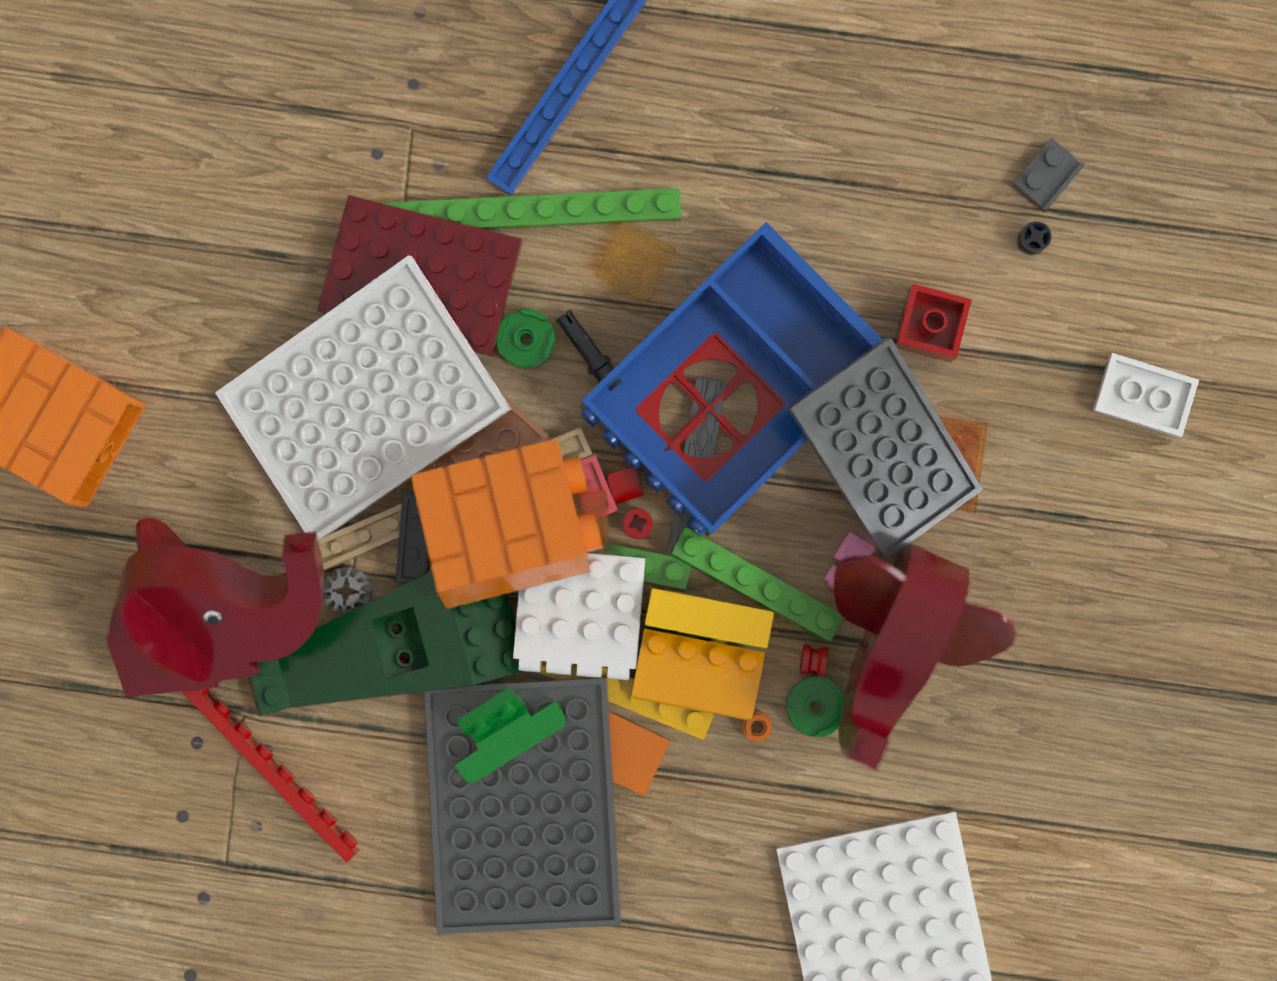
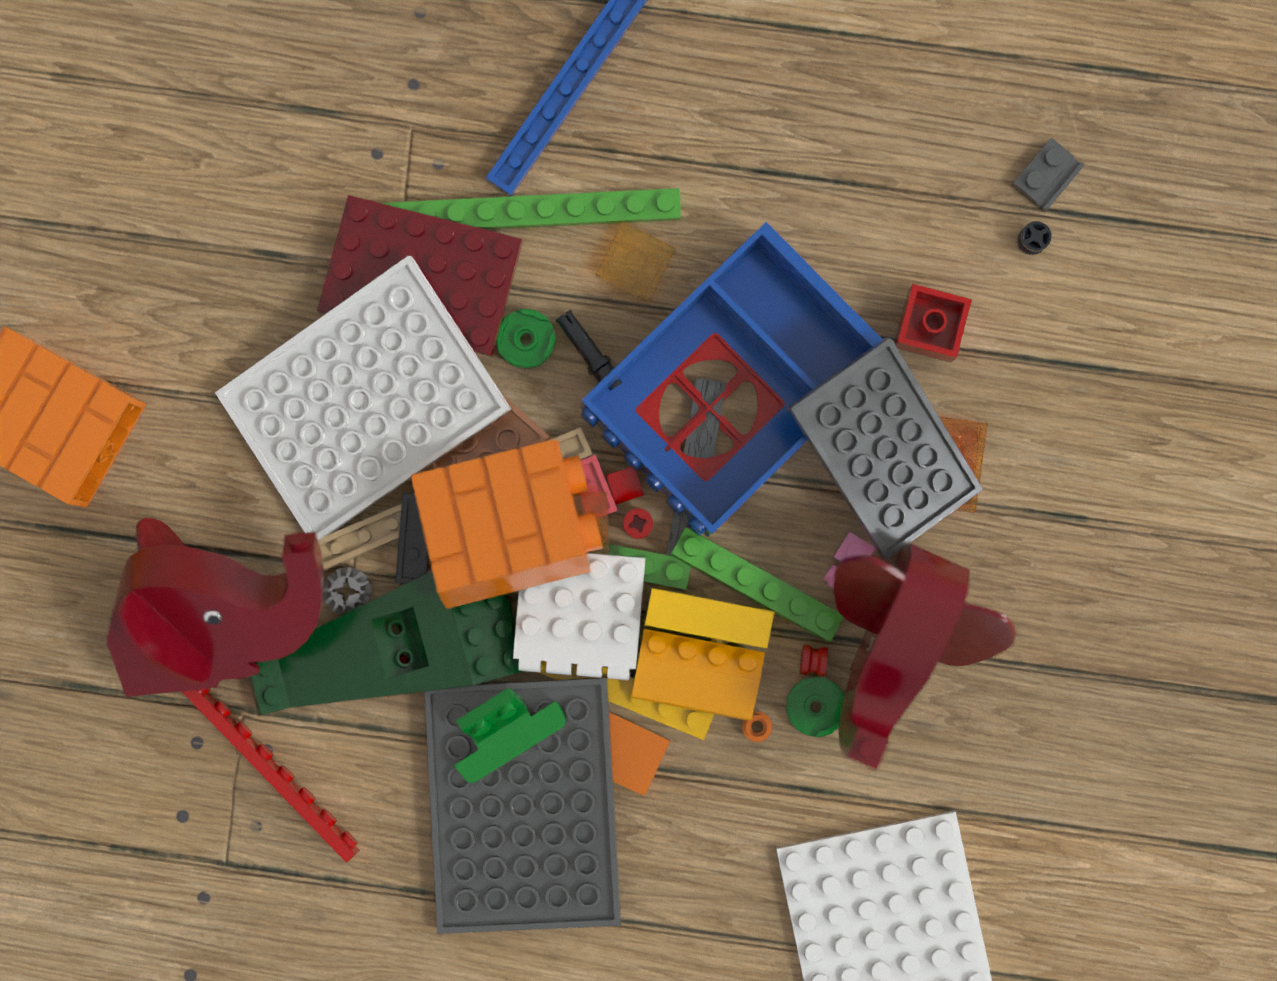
white plate [1092,353,1199,438] -> none

